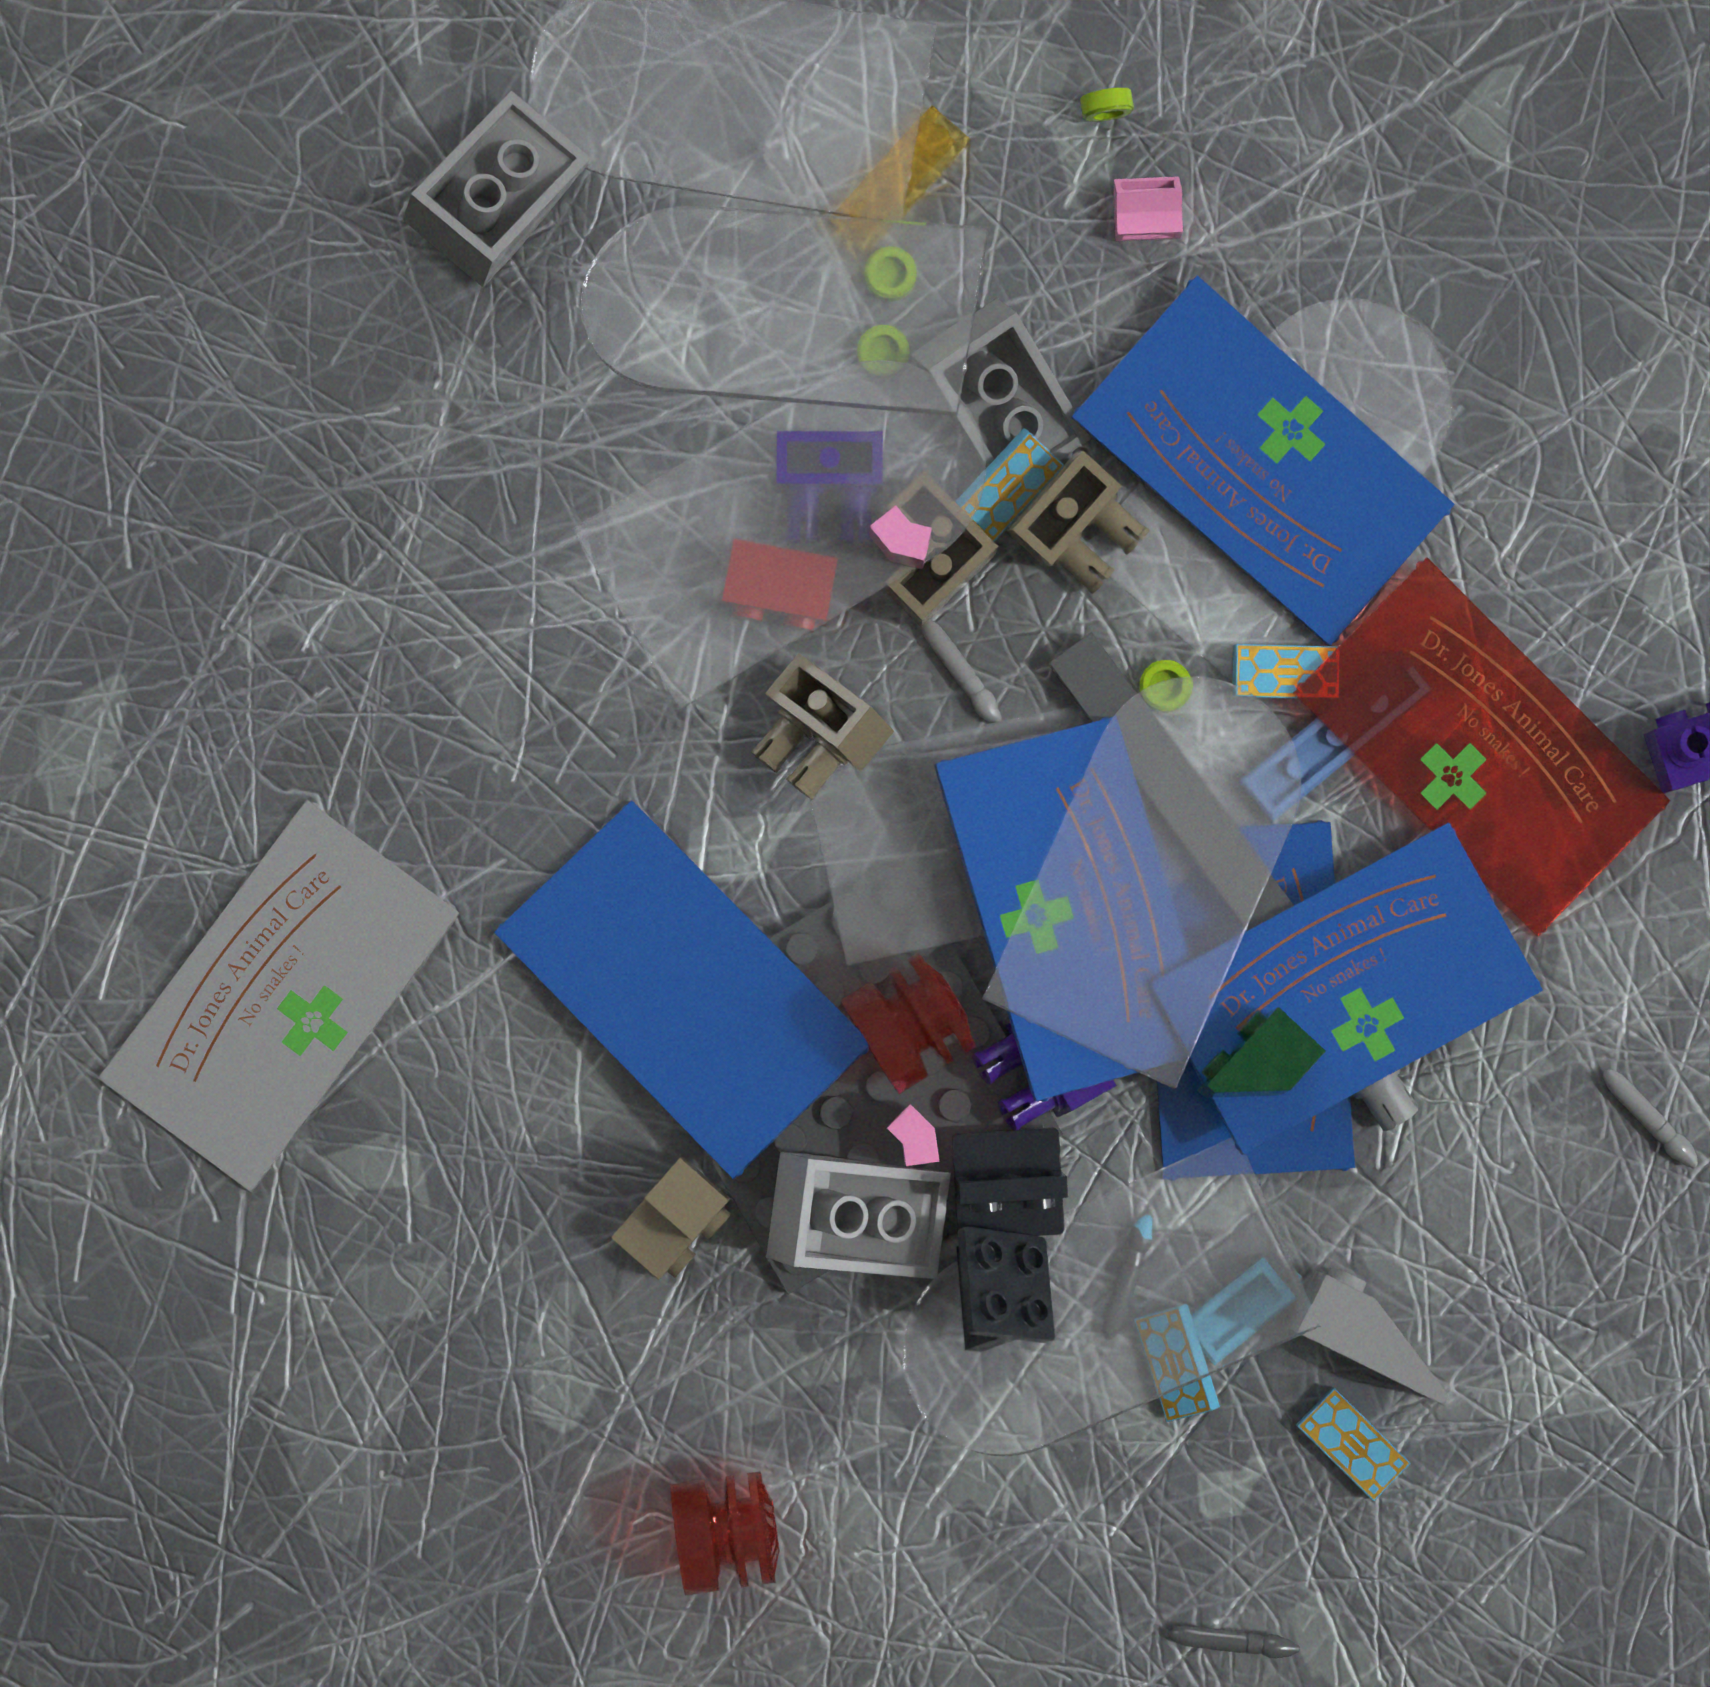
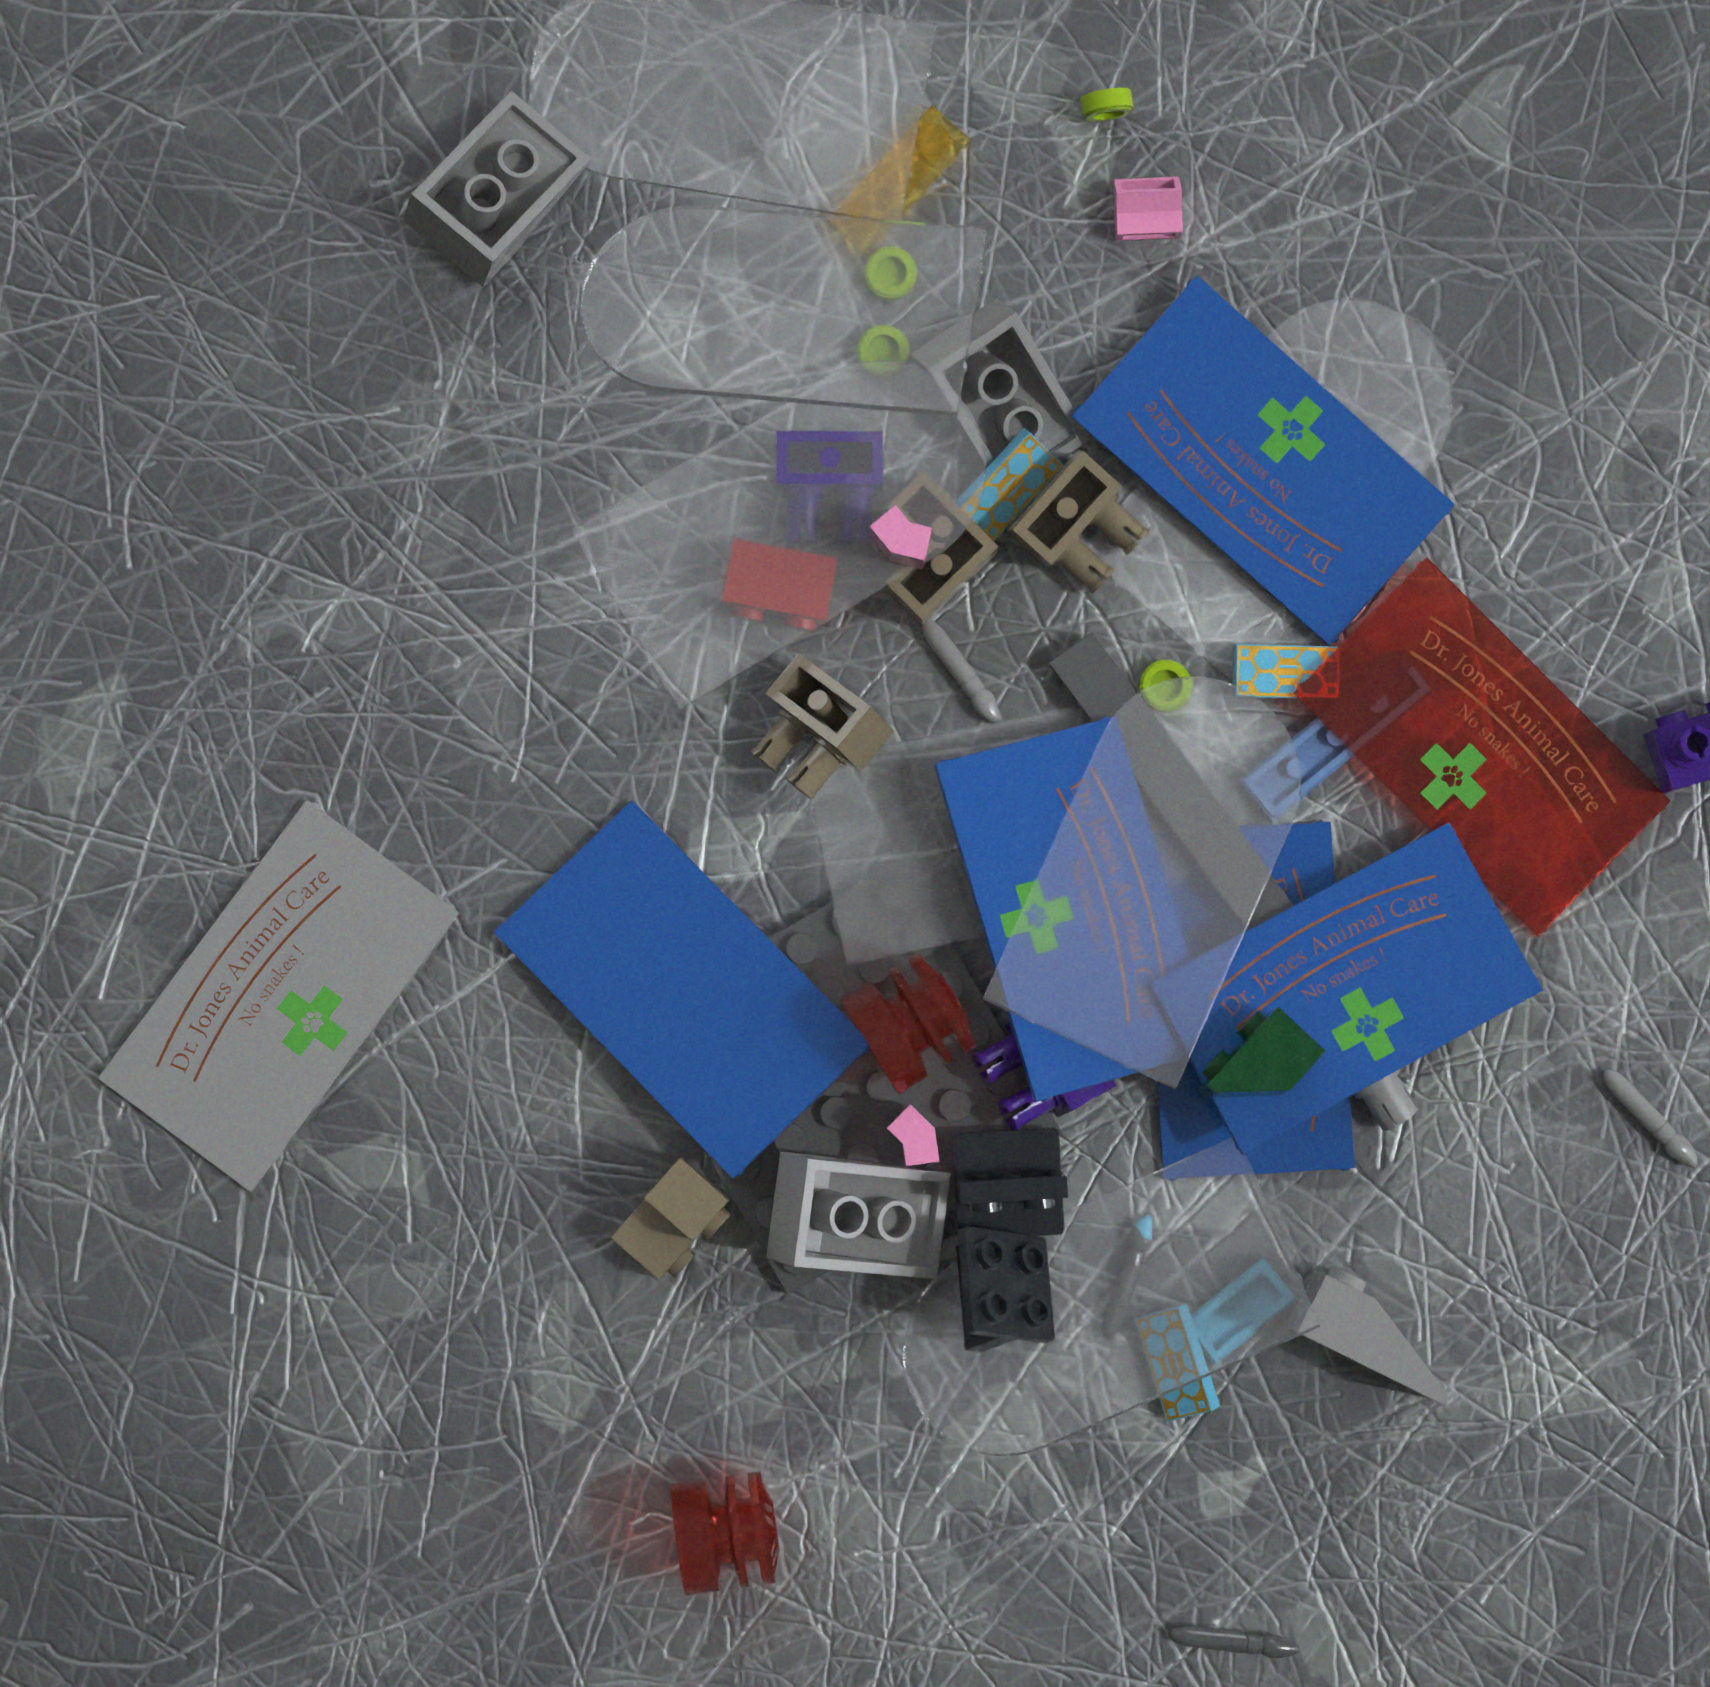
tile [1296,1387,1411,1501] -> none

